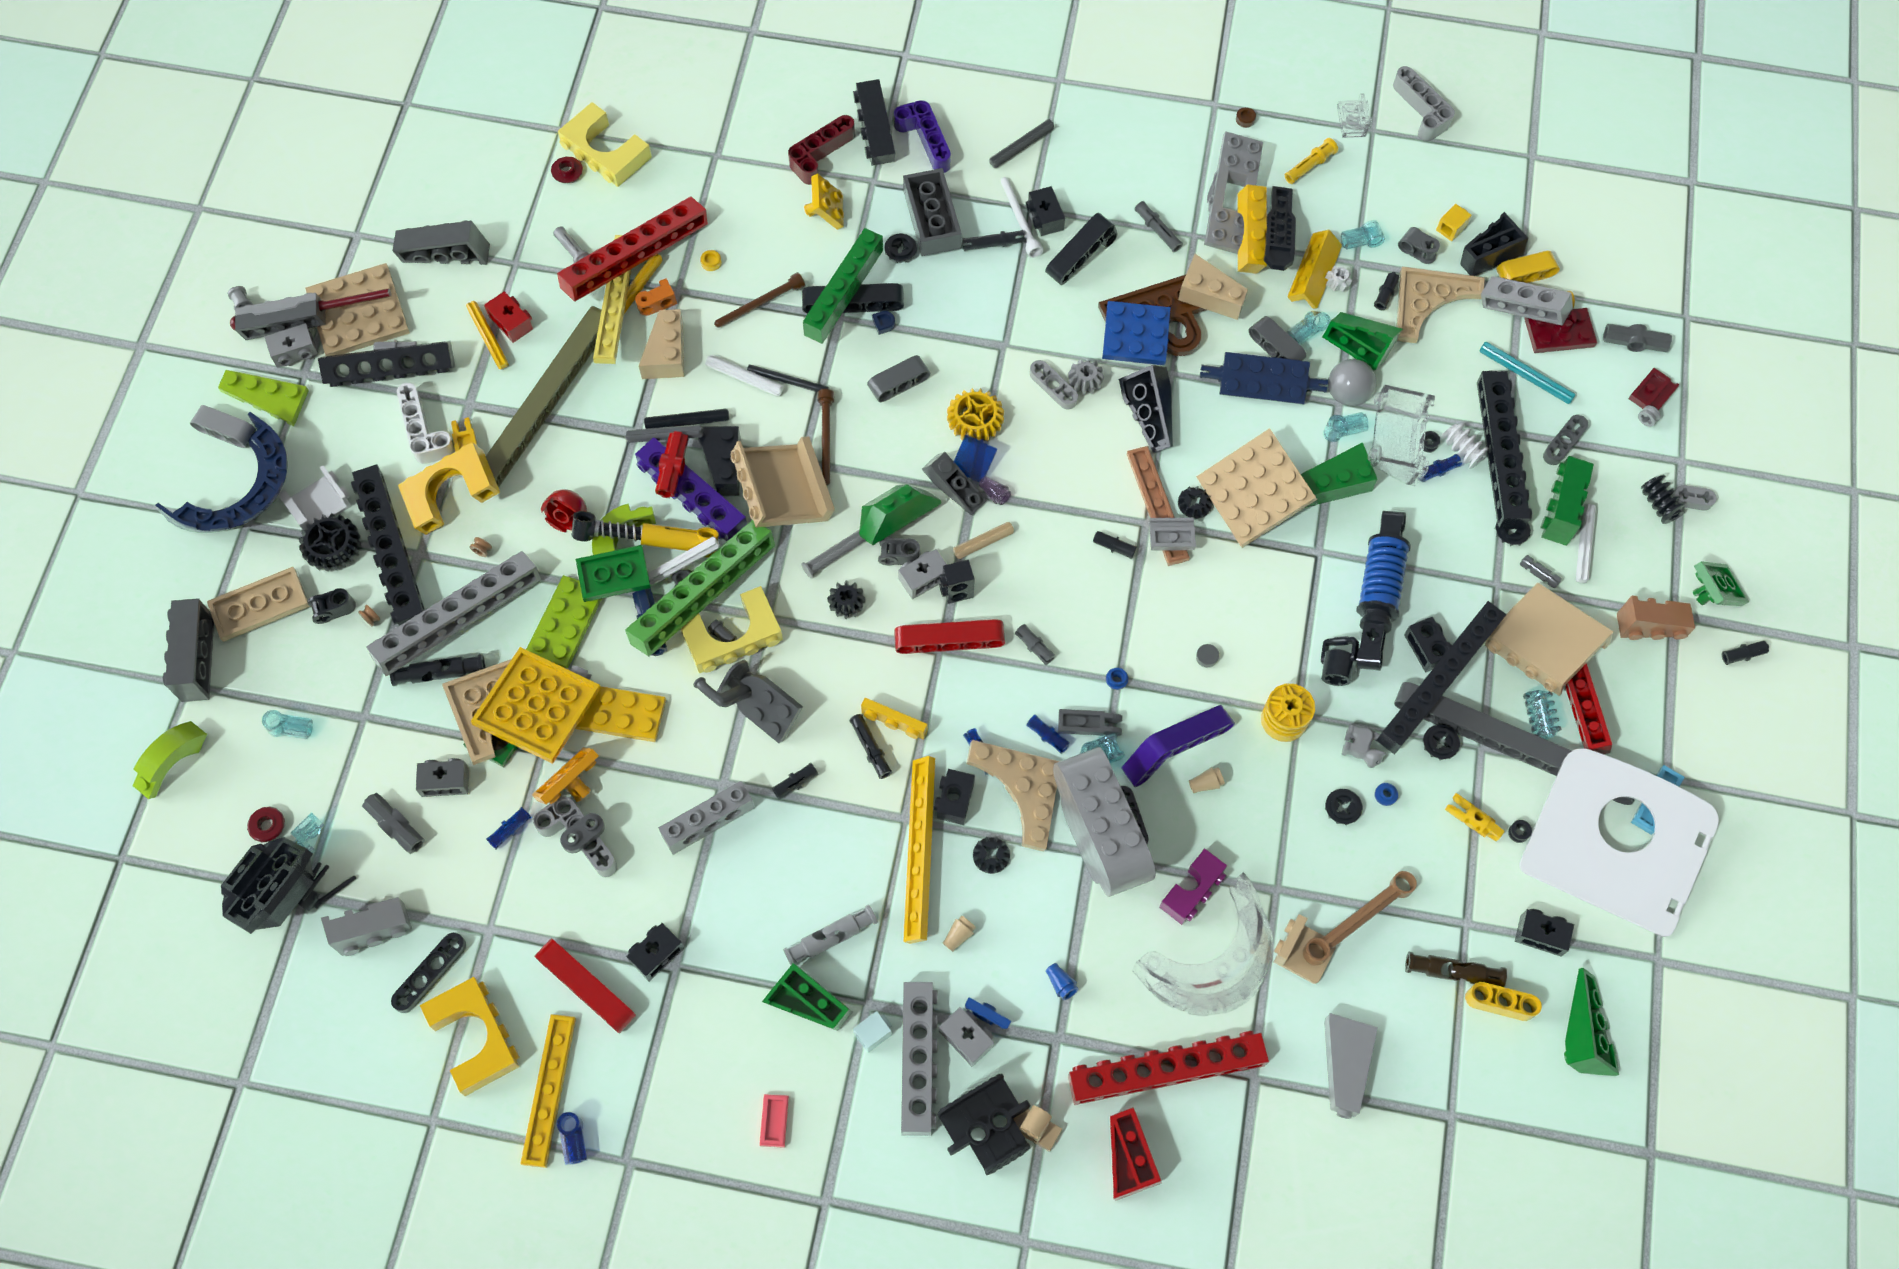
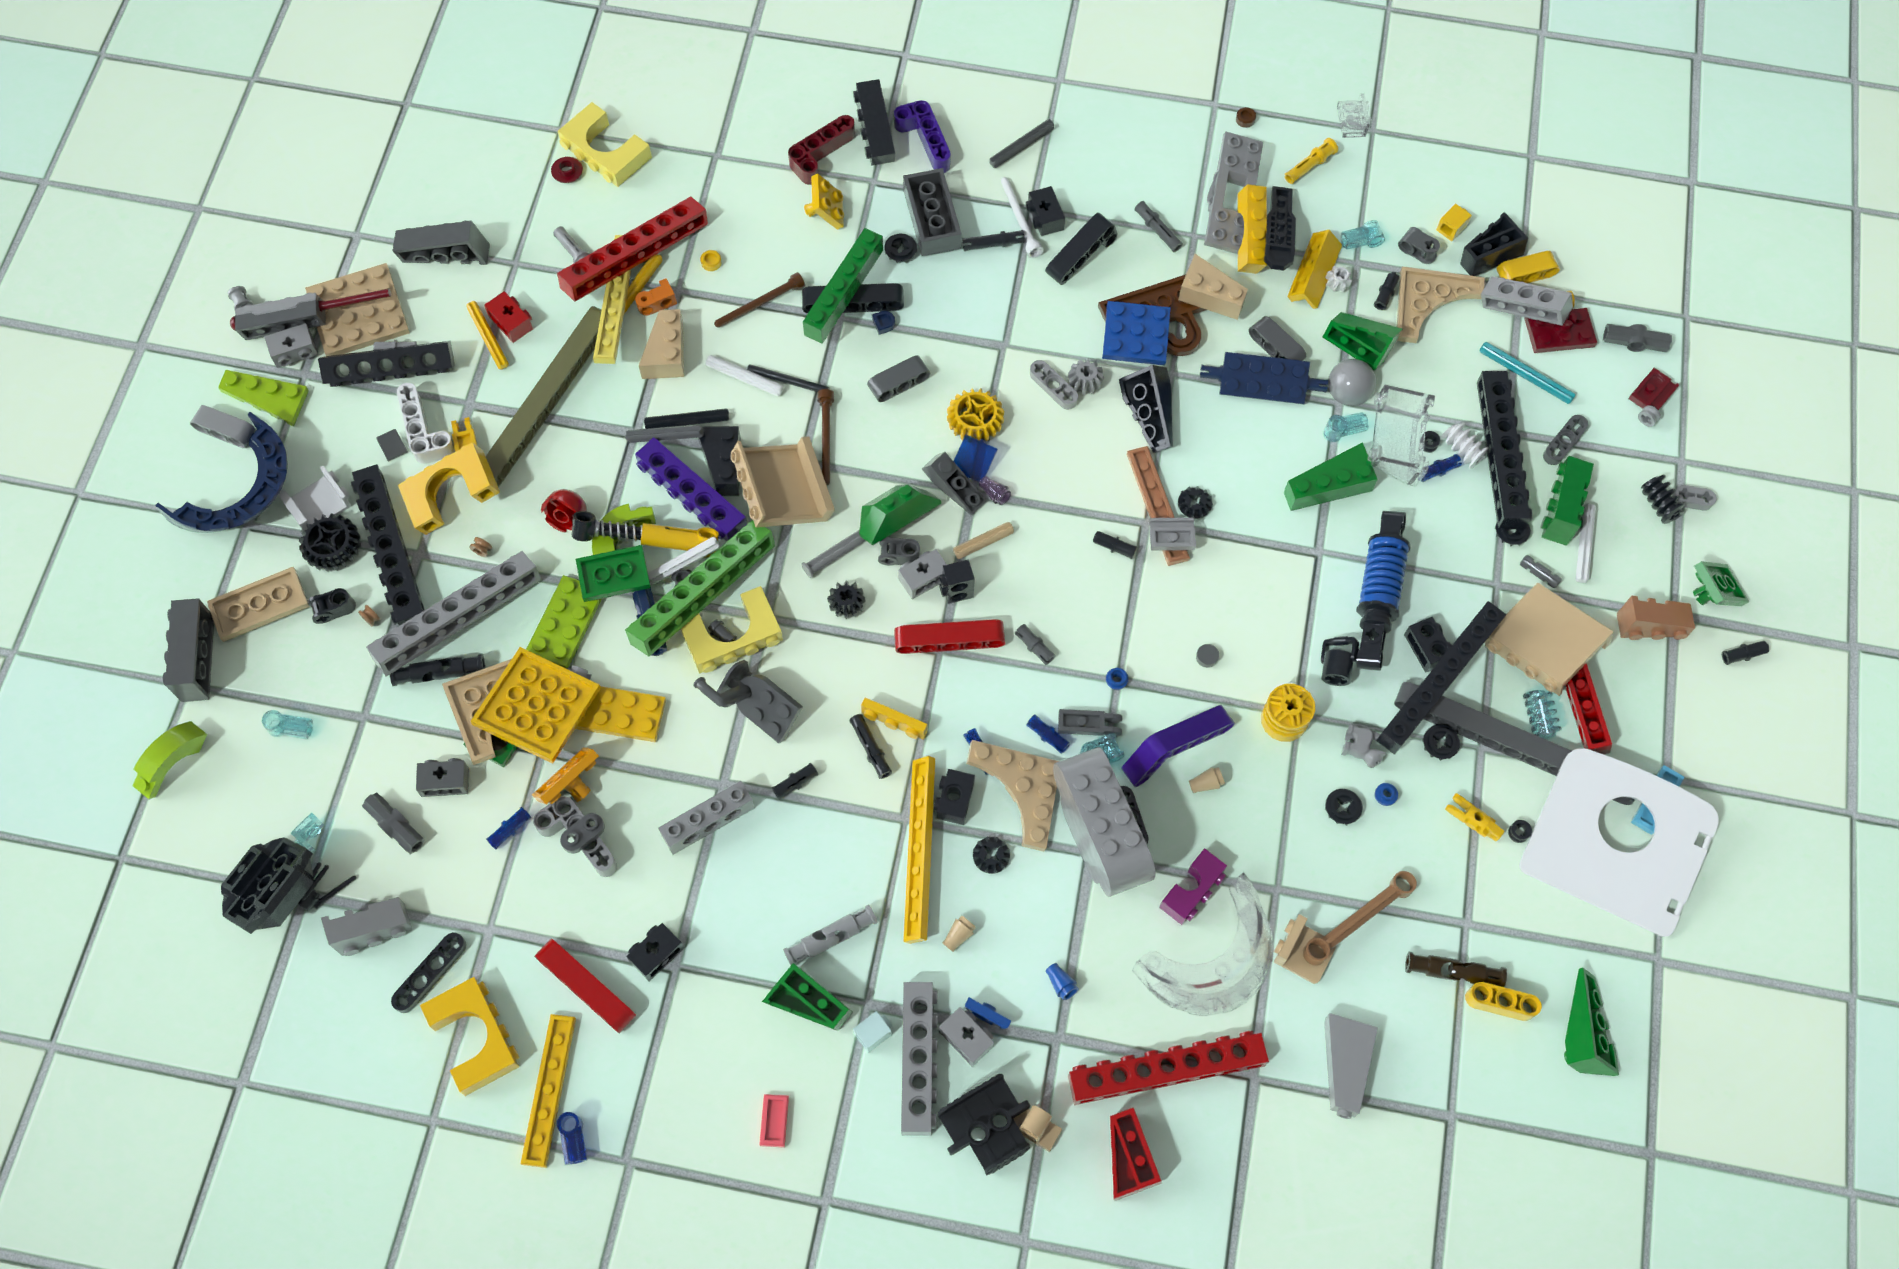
dark red piece [247,807,285,843] -> none
red piece [655,431,689,499] -> none
tan plate [1196,428,1317,548] -> none
clear light blue piece [1287,311,1331,345] -> none
light grey beam [1393,66,1455,141] -> none
black brick [1514,909,1574,957] -> none
none -> dark grey slope [376,429,408,462]

